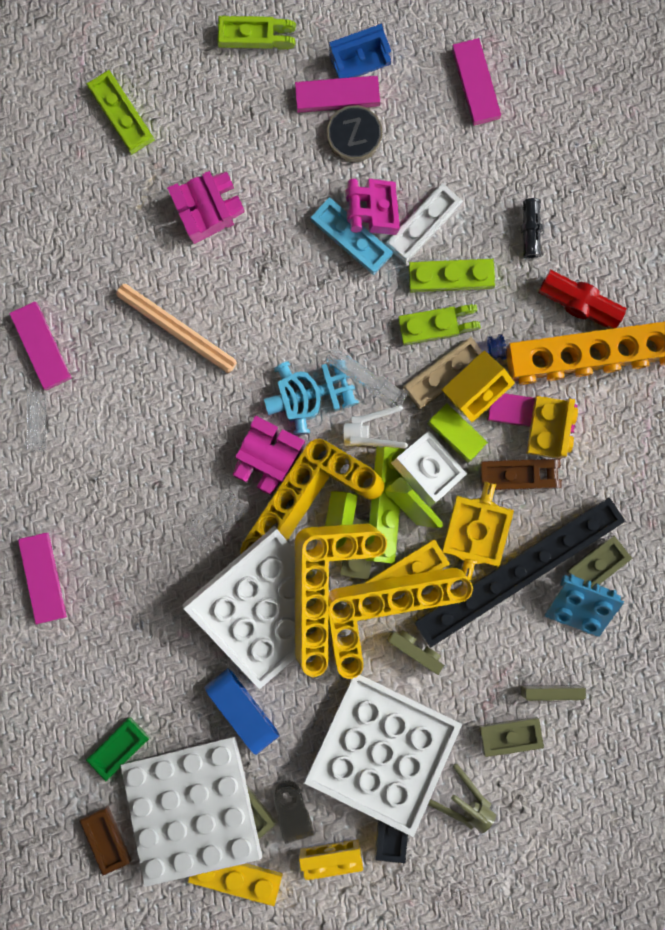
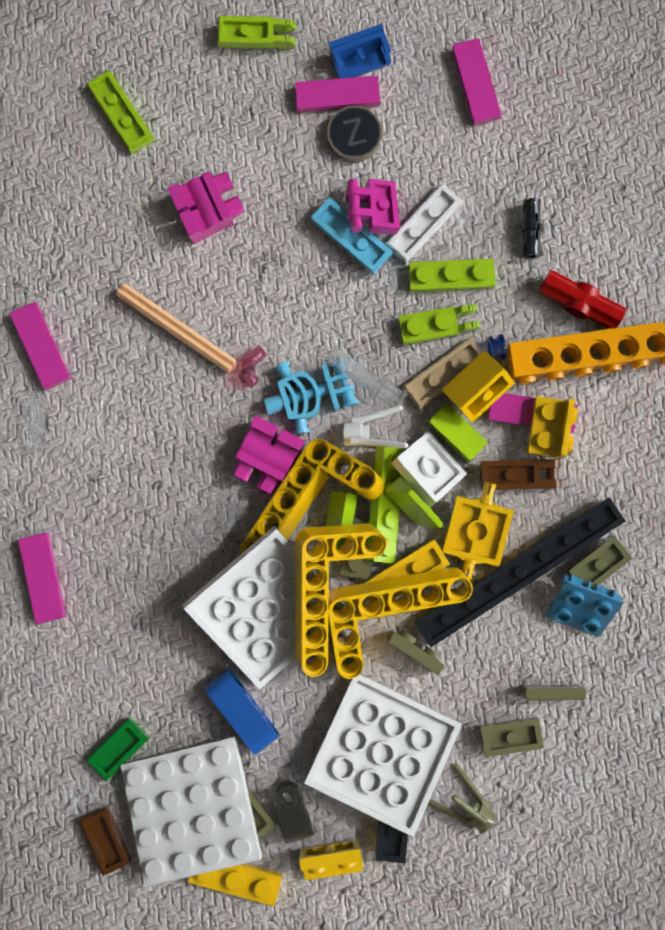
none -> clear pink arm [238,345,268,388]

